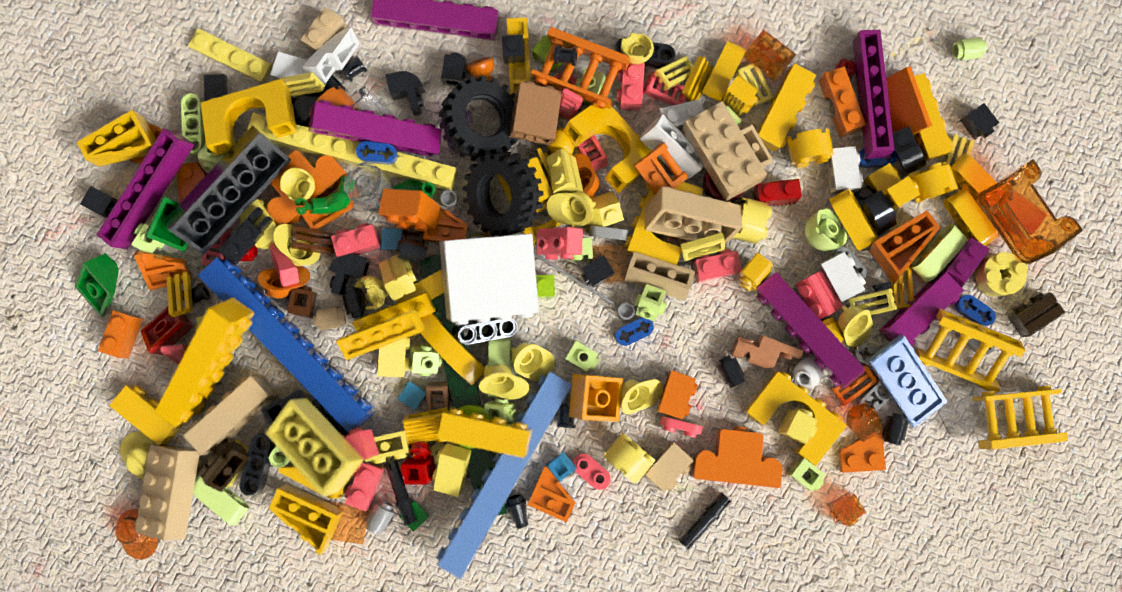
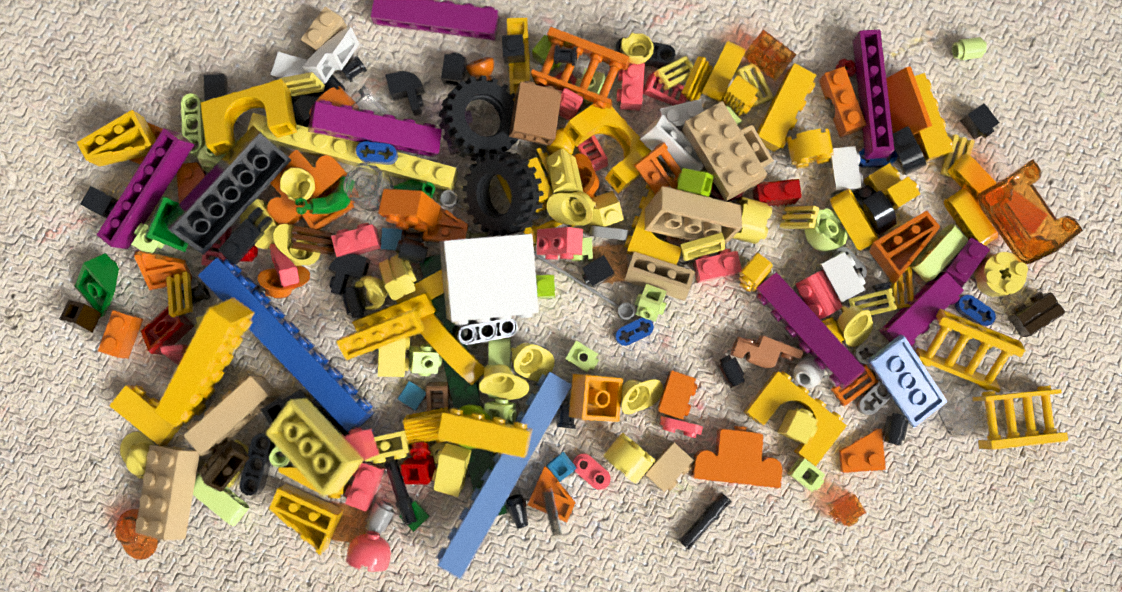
light yellow plate [188,28,273,84] -> none
reddish brown brick [287,286,317,318] -> none
tan brick [313,306,346,331] -> none
clear orange brick [846,402,882,442] -> none
yellow brick [907,162,958,204] -> none
none -> dark brown brick [59,300,102,333]
none -> coral cylinder [346,531,391,572]
none -> clear smoke tile [543,486,561,537]
none -> lime brick [677,168,714,197]
none -> light yellow tile [780,206,819,229]

